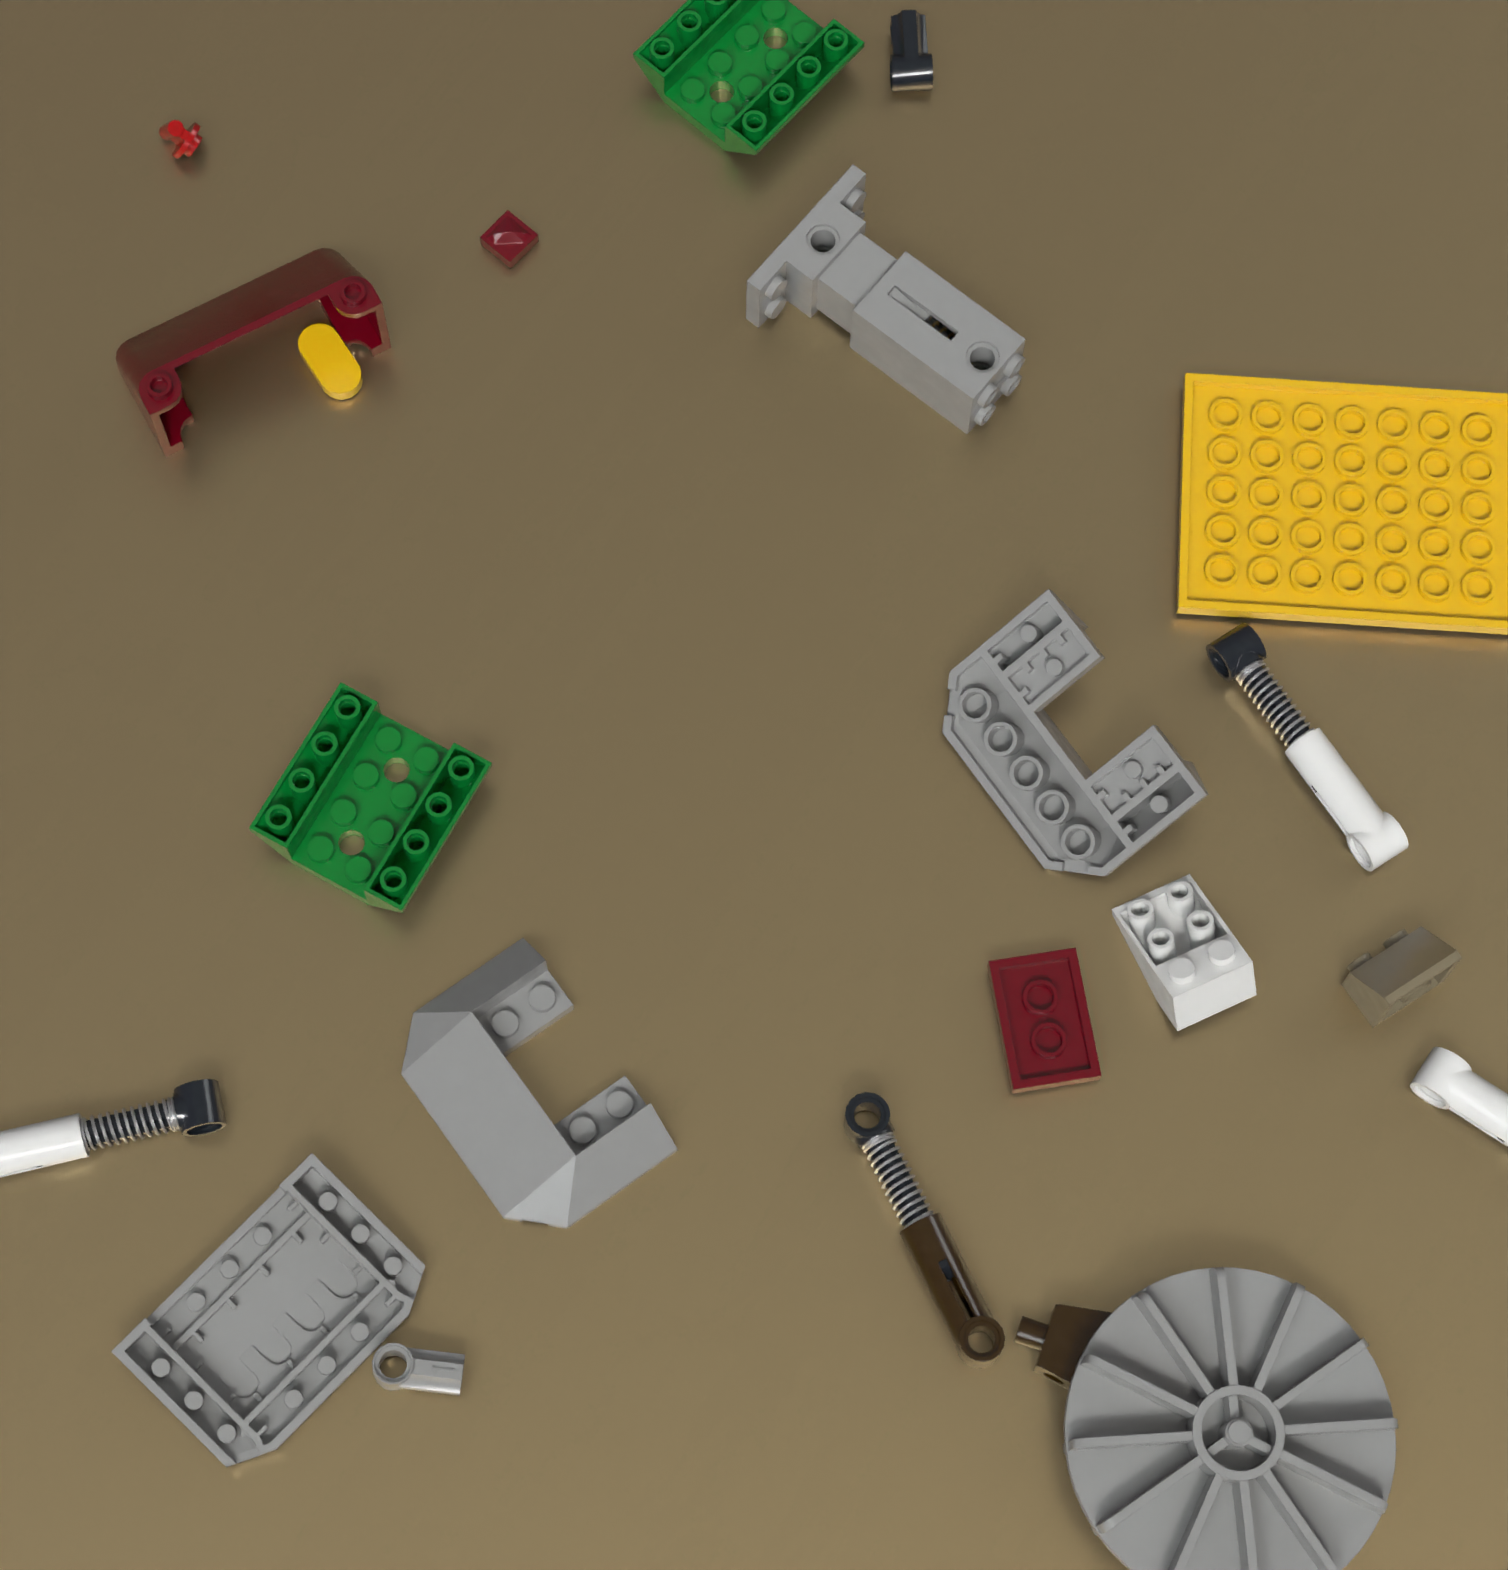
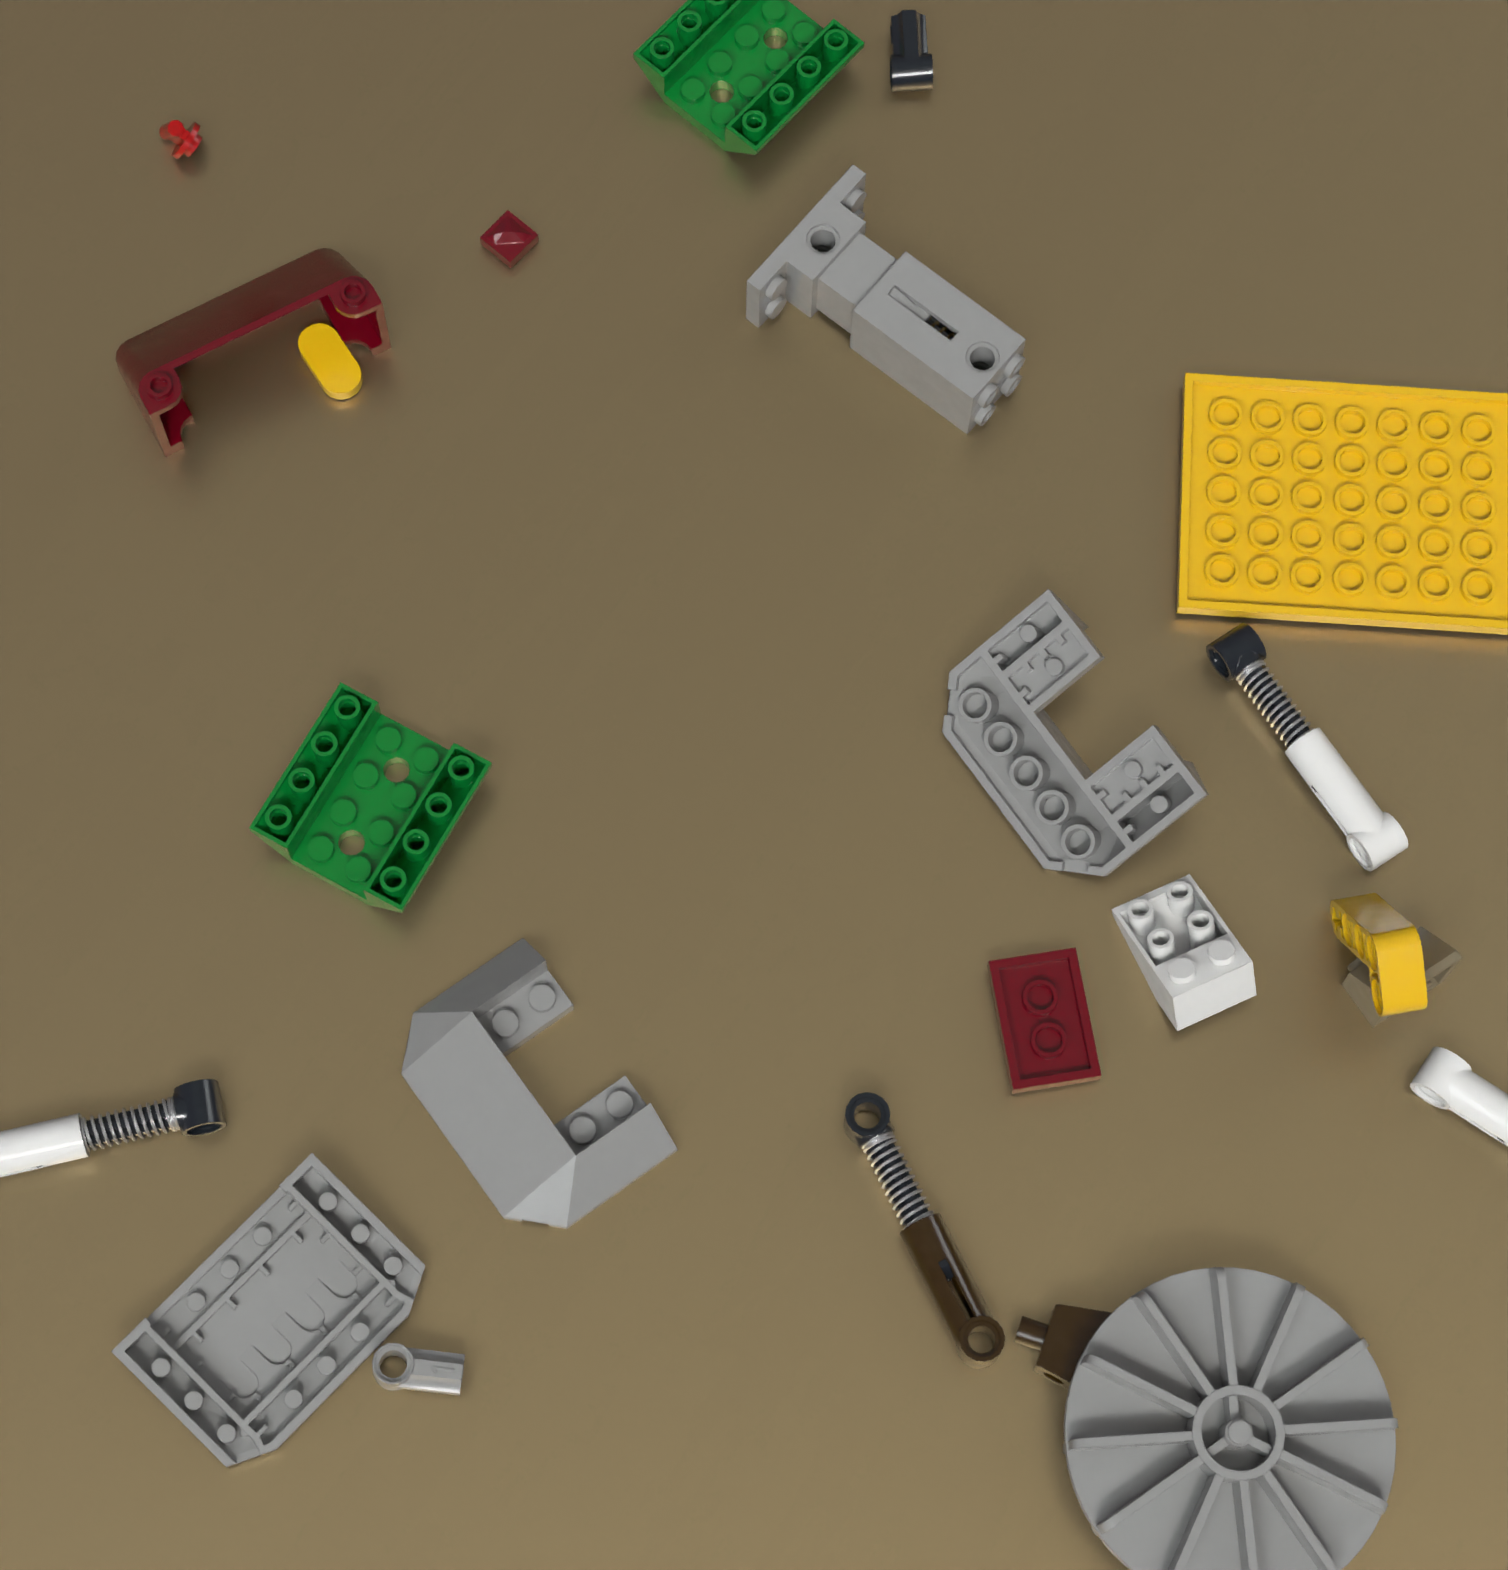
none -> yellow beam [1330,893,1428,1017]

